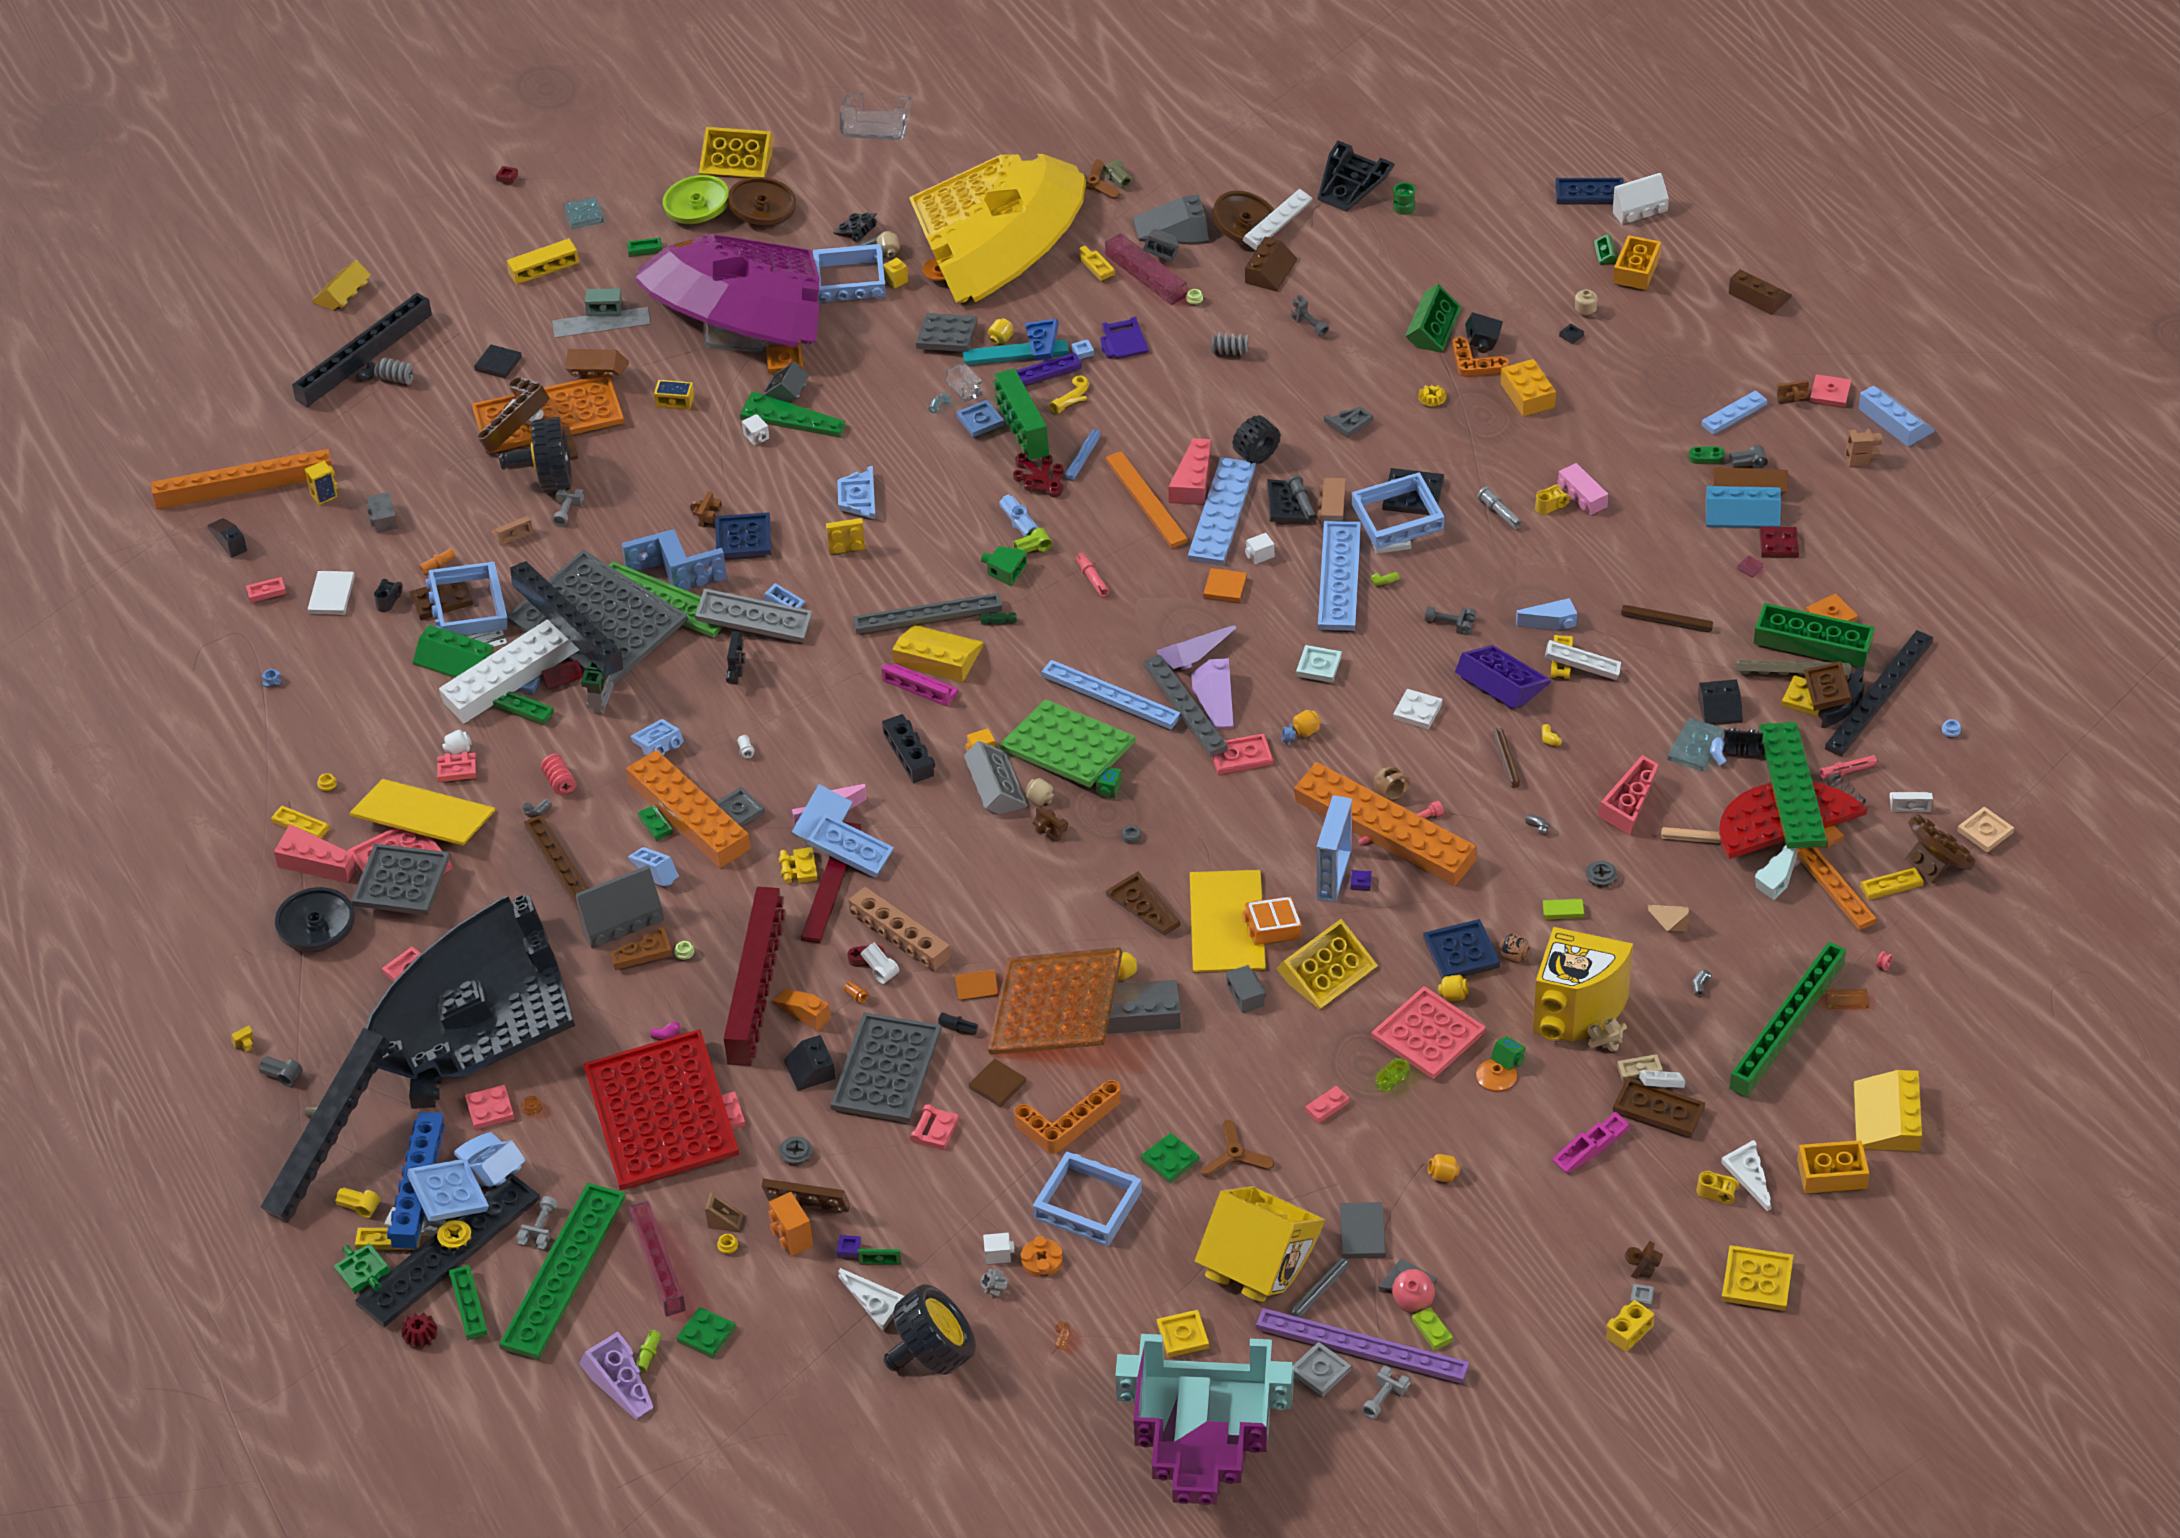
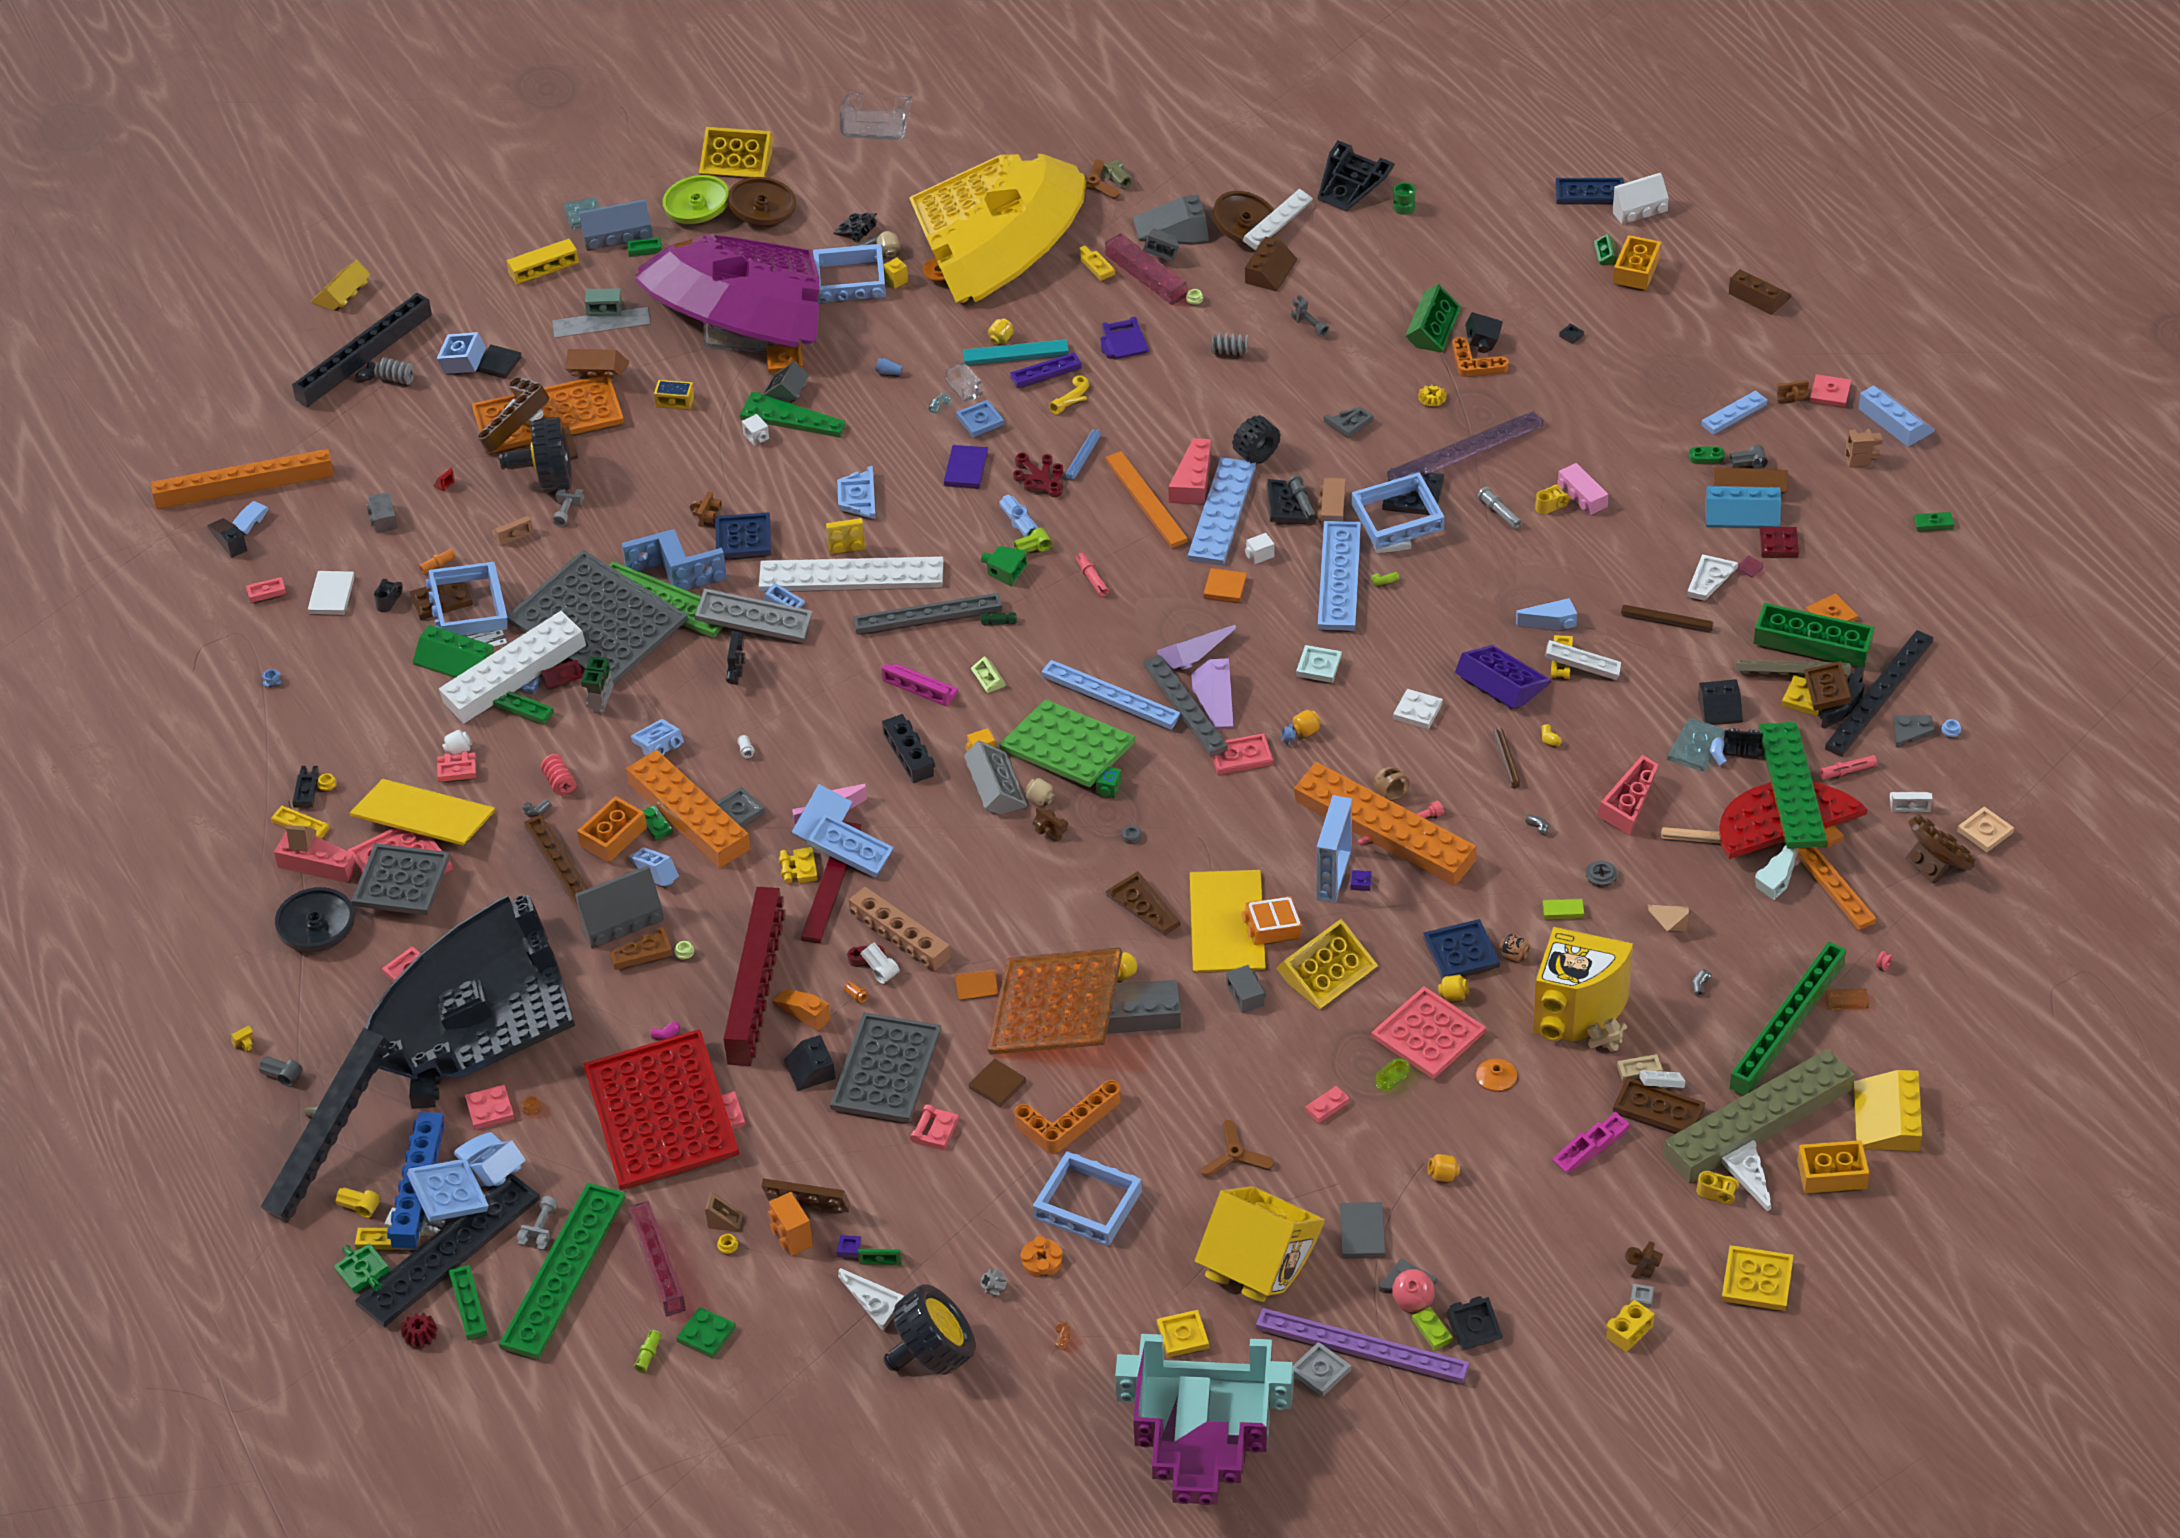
brick [305,461,338,505] -> none
yellow gear [437,1220,471,1250] -> none
dark red plate [496,166,518,184] -> none
black brick [510,561,623,676] -> none
lavender wedge [579,1332,654,1420] -> none
dark grey gear [779,1136,812,1165] -> none
yellow slope [892,625,984,682] -> none
dark grey plate [916,313,978,352] -> none
black axle [938,1012,978,1034] -> none
white brick [983,1233,1015,1264] -> none
green brick [993,368,1050,460] -> none
blue wing [1024,318,1059,361] -> none
light blue plate [1071,339,1094,359] -> none
green plate [1141,1132,1200,1184] -> none
dark grey axle [1290,1257,1349,1317] -> none
light grey bar [1361,1365,1411,1419] -> none
dark grey bar [1425,606,1476,635] -> none
green brick [1490,1036,1526,1070] -> none
light orange brick [1501,359,1556,417] -> none
tan head [1575,289,1598,316] -> none
dark grey piece [1827,773,1866,805] -> none
yellow tile [1860,867,1924,900] -> none
none -> light blue slope [233,501,269,535]
none -> medium nougat slope [286,825,316,851]
none -> black hinge [293,766,319,808]
none -> red slope [434,468,455,492]
none -> light blue brick [437,332,486,374]
none -> orange brick [577,796,647,863]
none -> sand blue slope [579,199,653,251]
none -> white plate [759,557,944,592]
none -> medium blue cone [876,358,903,376]
none -> dark purple tile [944,445,988,488]
none -> yellowish green slope [971,656,1007,693]
none -> clear purple plate [1387,411,1544,480]
none -> black plate [1446,1296,1503,1351]
none -> olive brick [1663,1049,1854,1183]
none -> white wing [1687,554,1738,601]
none -> dark grey wing [1893,715,1934,747]
none -> green plate [1914,512,1954,531]

